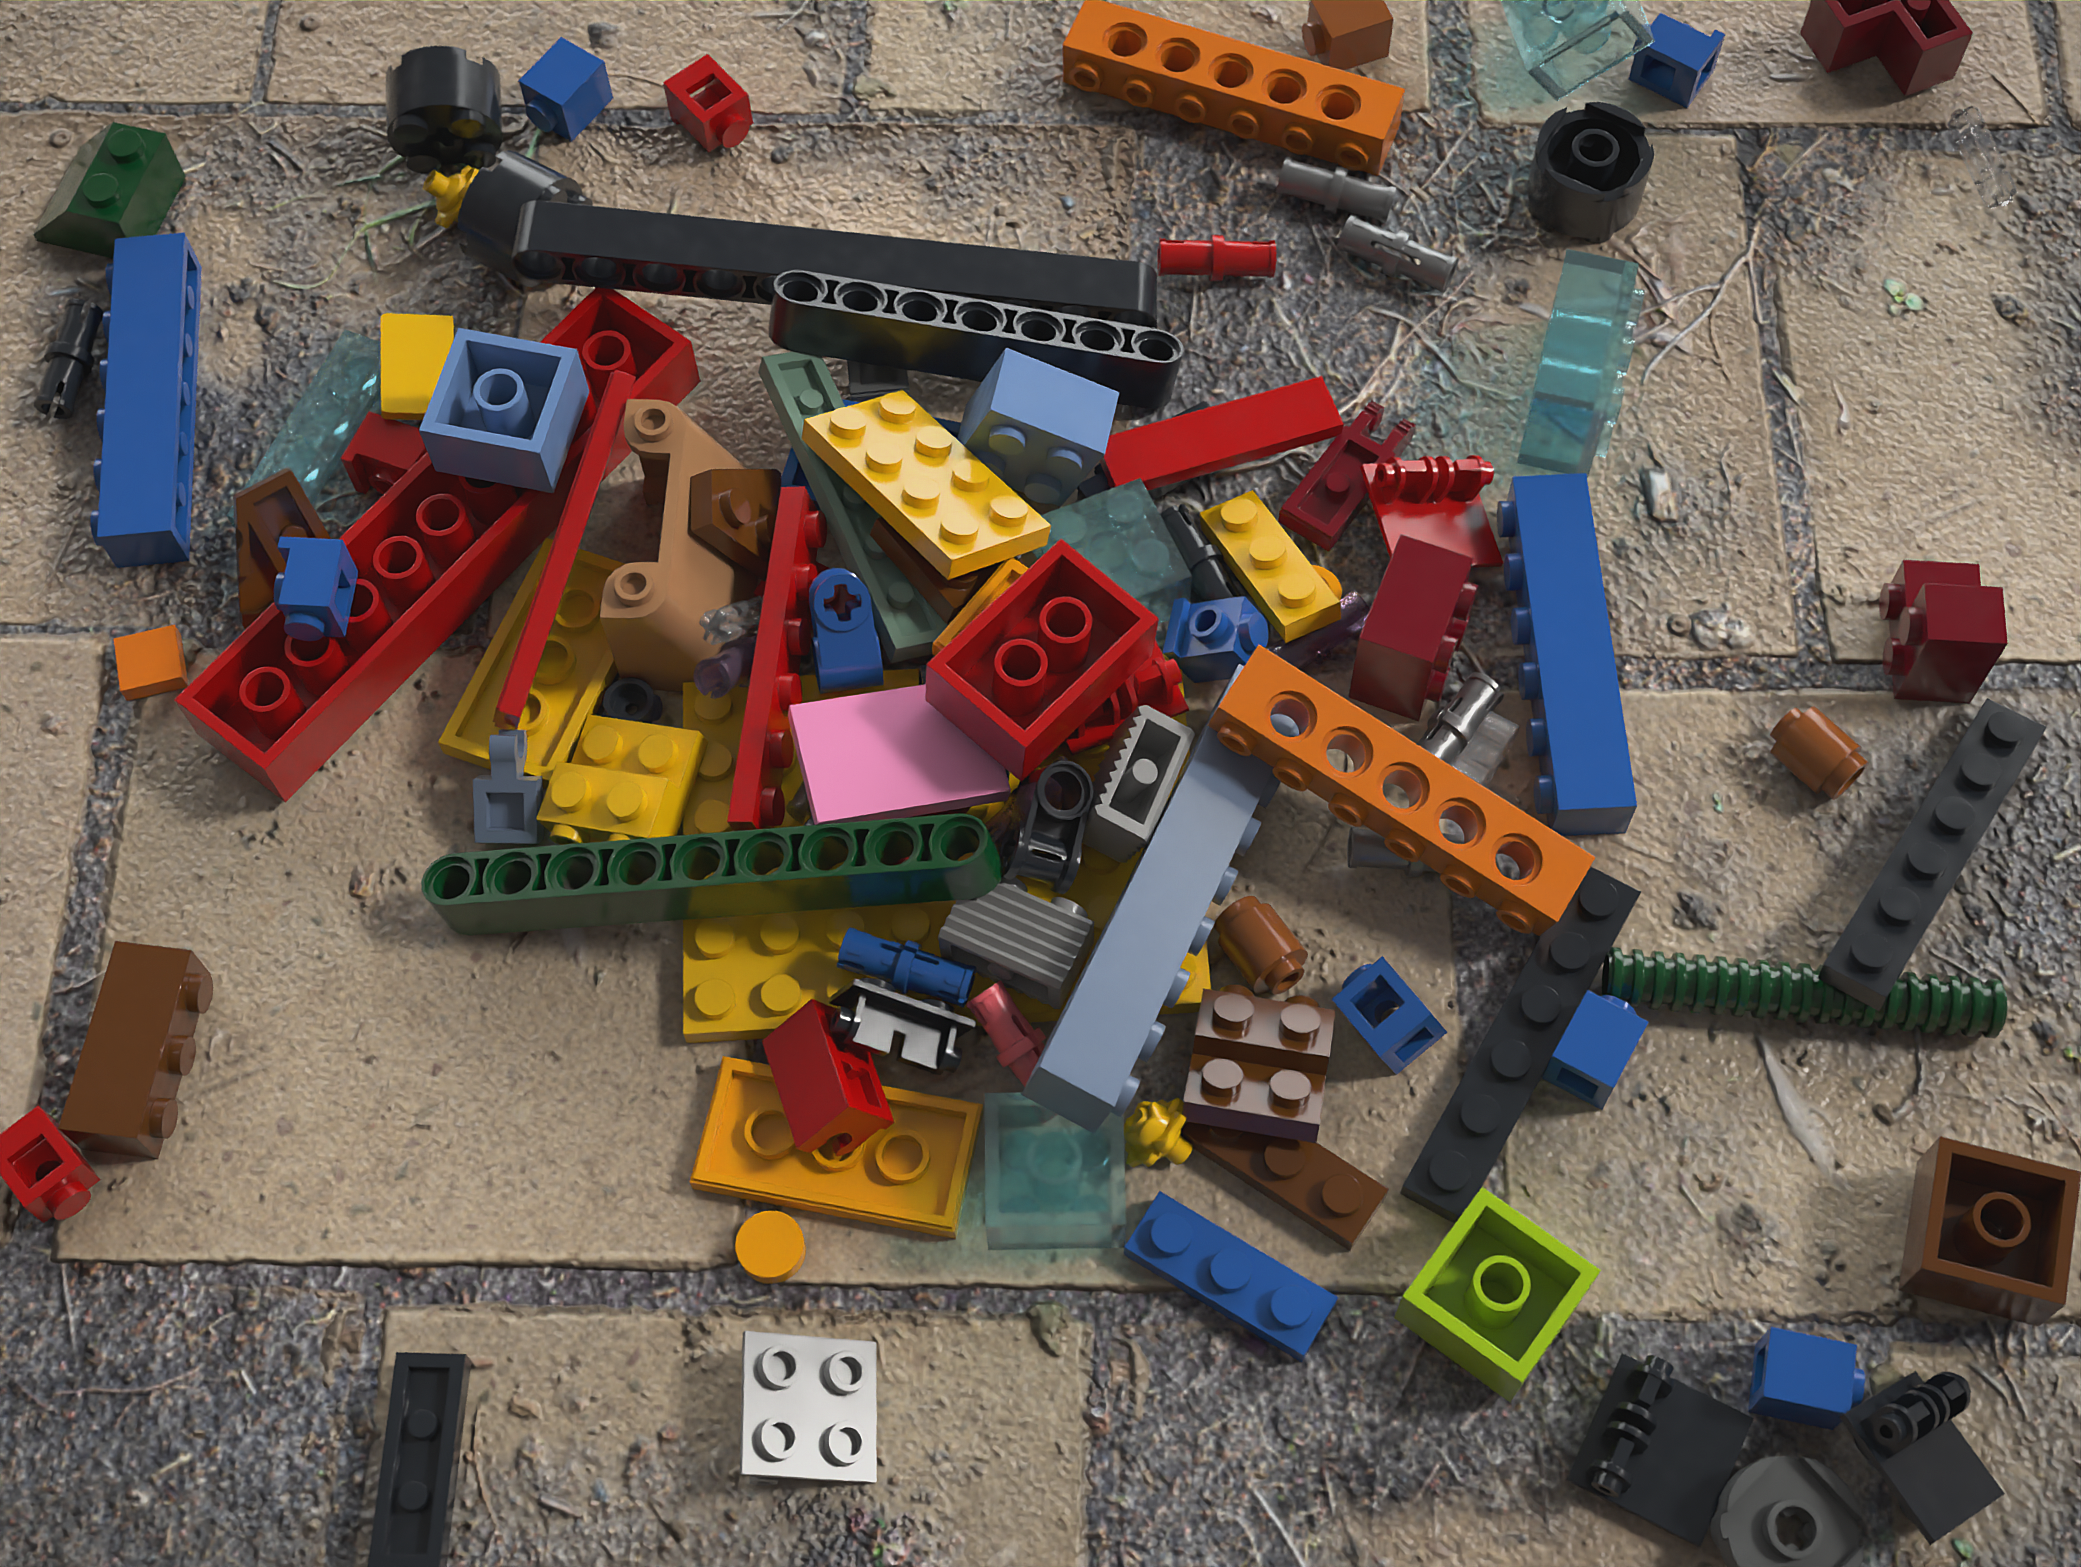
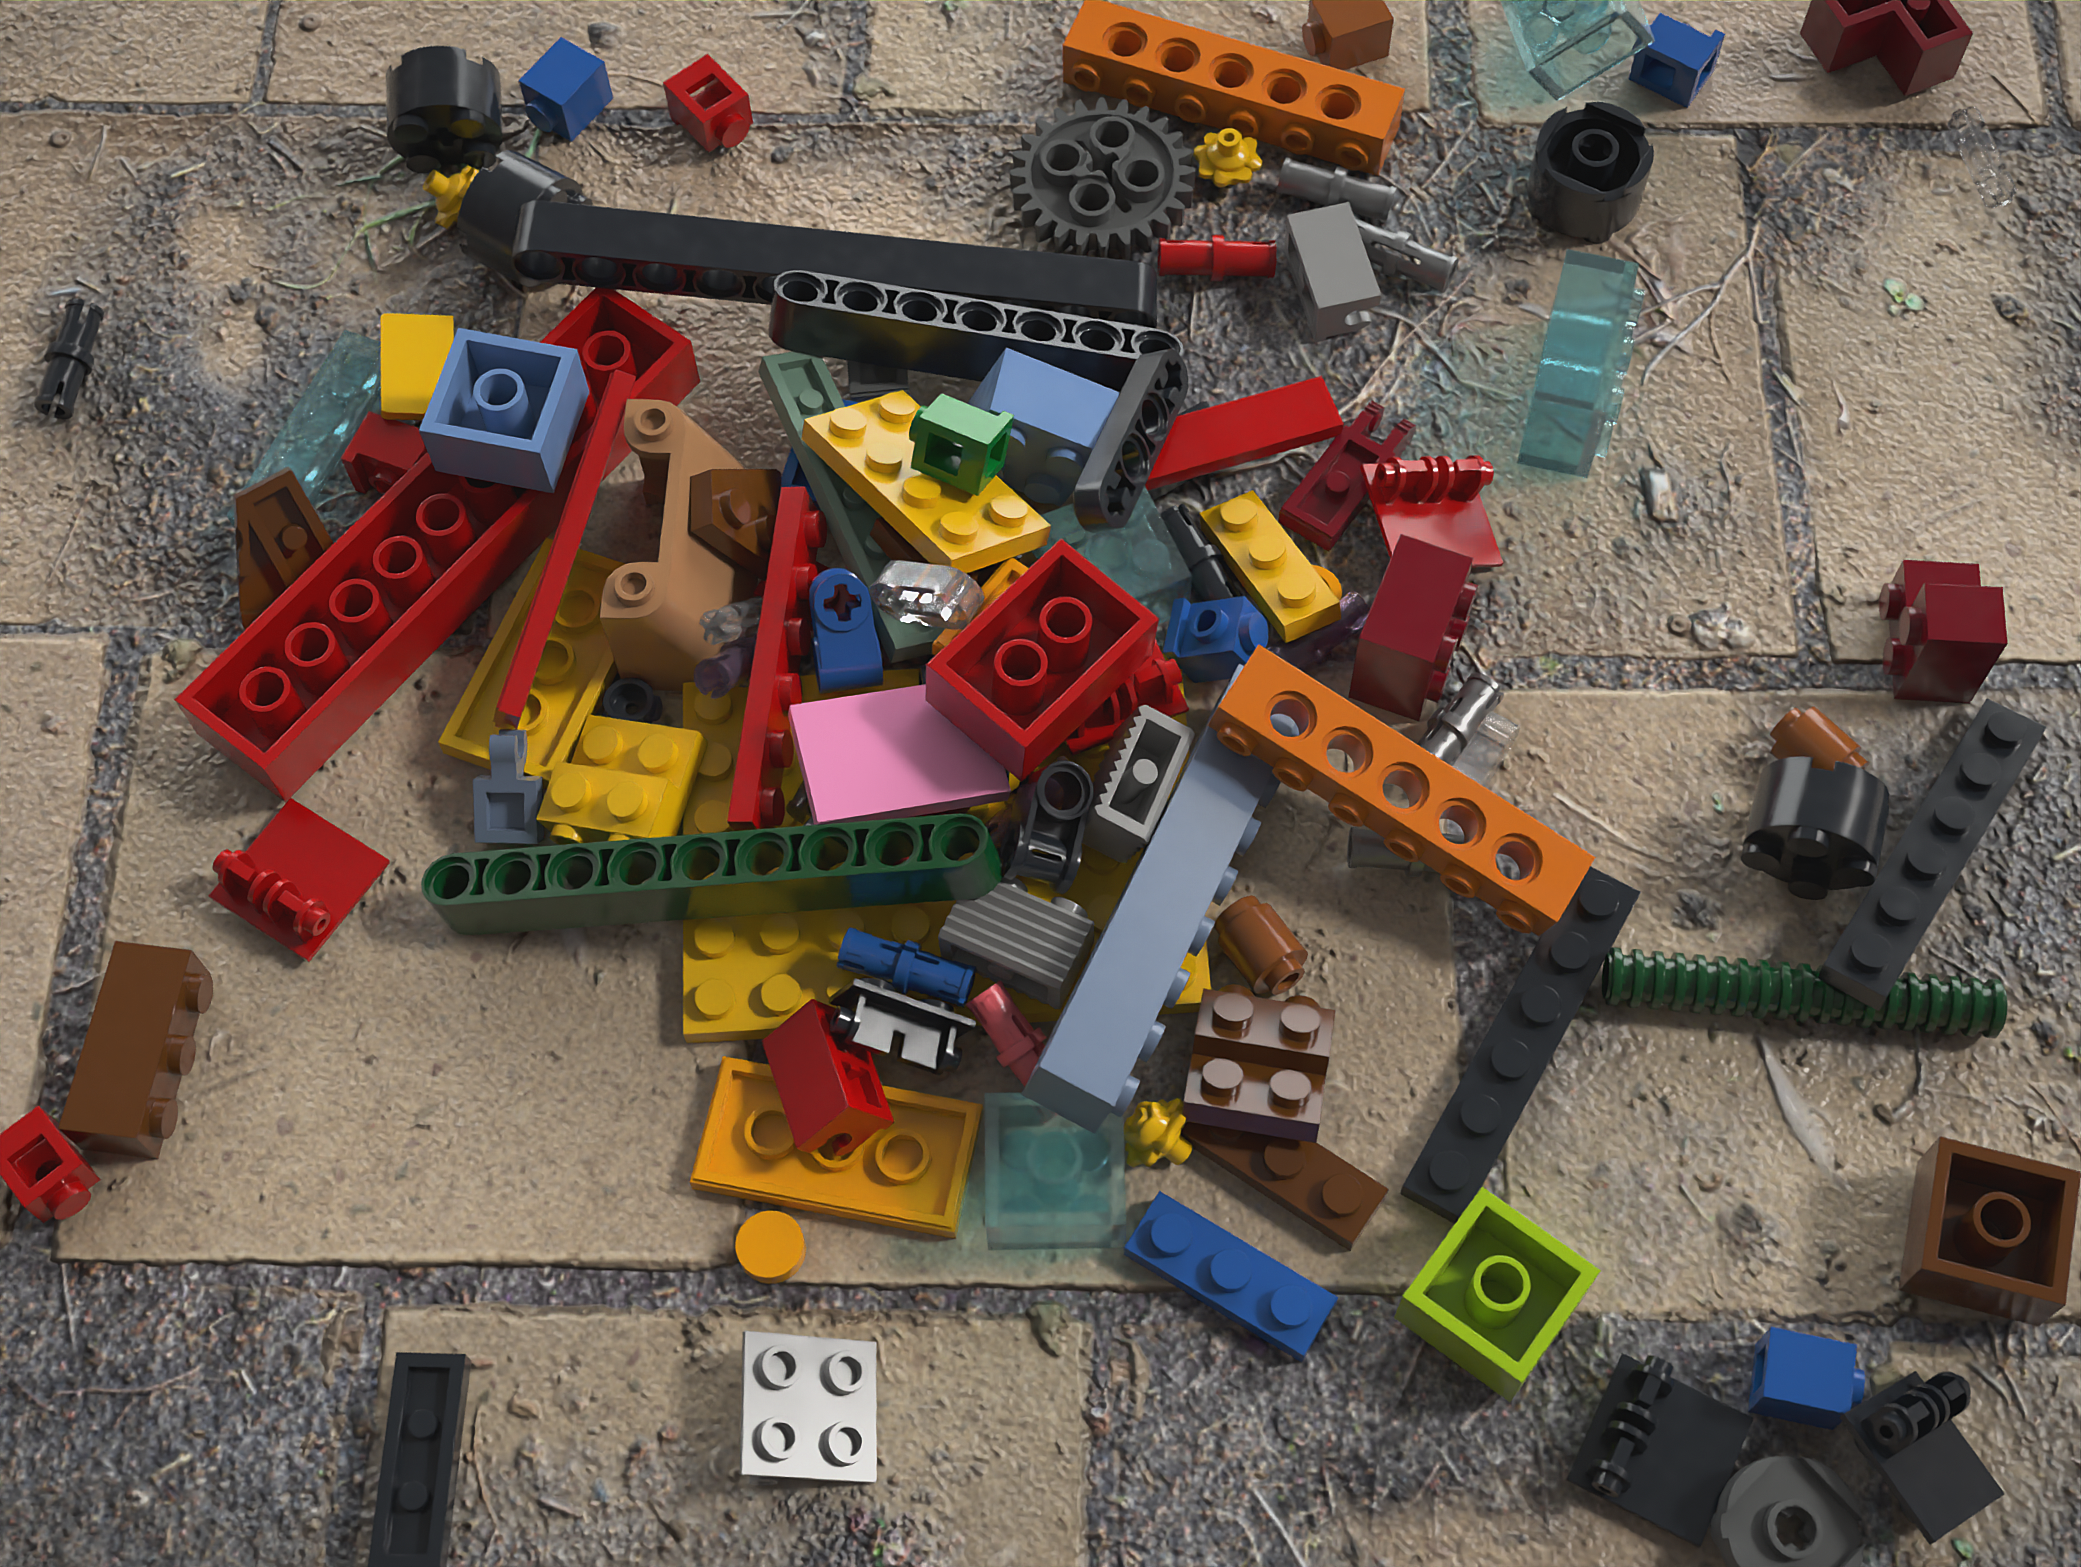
dark green slope [33,122,186,259] -> none
blue brick [90,232,202,568] -> none
orange tile [113,624,188,701] -> none
blue brick [274,537,358,641] -> none
blue brick [1332,956,1447,1075] -> none
blue brick [1497,473,1637,836] -> none
blue brick [1542,990,1649,1110] -> none
none -> red hinge [208,798,390,962]
none -> clear beam [870,560,984,630]
none -> green brick [909,393,1014,496]
none -> dark grey gear [1010,98,1195,260]
none -> black beam [1073,349,1188,533]
none -> yellow plant [1193,128,1262,187]
none -> light grey hinge [1284,202,1381,343]
none -> black brick [1741,756,1890,900]

